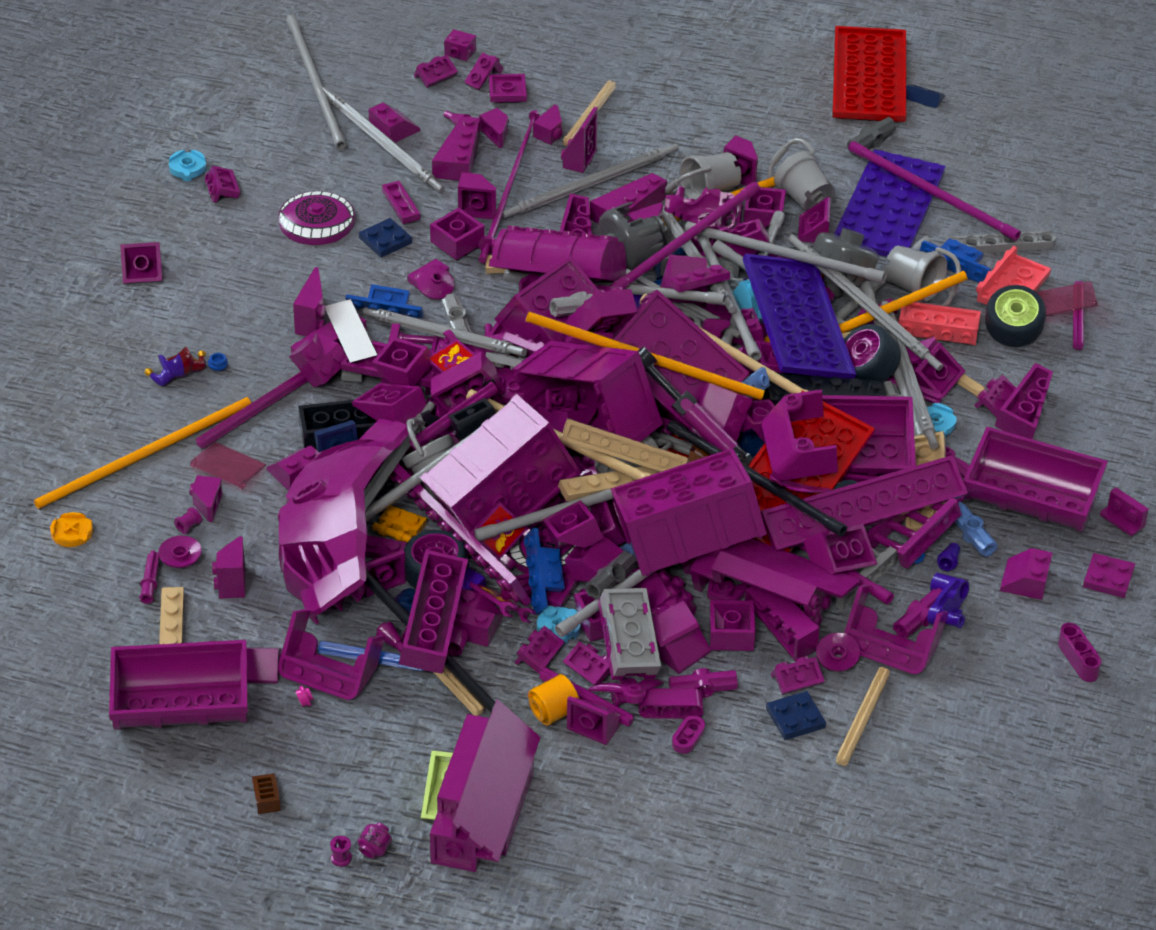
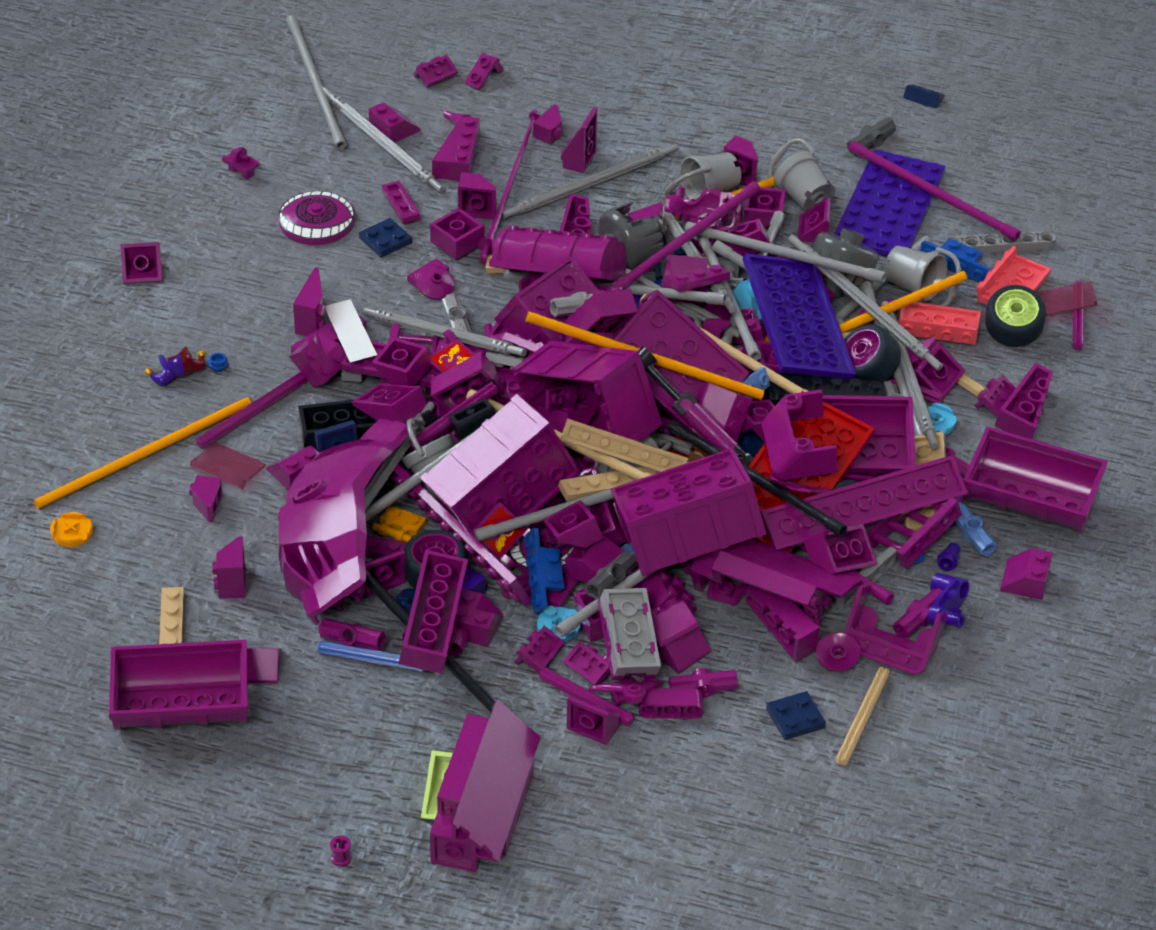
magenta axle [139,550,160,604] -> none
magenta dish [158,535,202,568] -> none
medium azure plate [169,150,207,181] -> none
magenta bush [174,507,202,534] -> none
magenta bracket [205,165,240,203] -> none
reddish brown slope [252,773,281,814] -> none
magenta windscreen [278,609,386,700] -> none
dark pink plate [295,685,314,707] -> none
blue bracket [345,284,424,318] -> none
magenta head [357,822,392,859] -> none
magenta cone [376,622,403,653] -> none
tan axle [434,666,484,716] -> none
magenta head [444,29,476,61] -> none
magenta flag [469,582,536,623] -> none
magenta slope [479,108,509,149] -> none
magenta plate [489,74,527,103] -> none
light orange piece [528,674,579,726] -> none
tan axle [563,80,616,146] -> none
magenta wedge [590,173,667,224] -> none
magenta plate [672,716,705,754] -> none
magenta slope [709,600,755,651] -> none
magenta bracket [771,656,825,695] -> none
red plate [832,26,906,122] -> none
magenta beam [1058,622,1101,682] -> none
magenta plate [1083,553,1135,598] -> none
magenta bracket [1100,487,1149,536] -> none
none -> magenta hips [222,147,260,180]
none -> magenta piece [318,618,386,651]

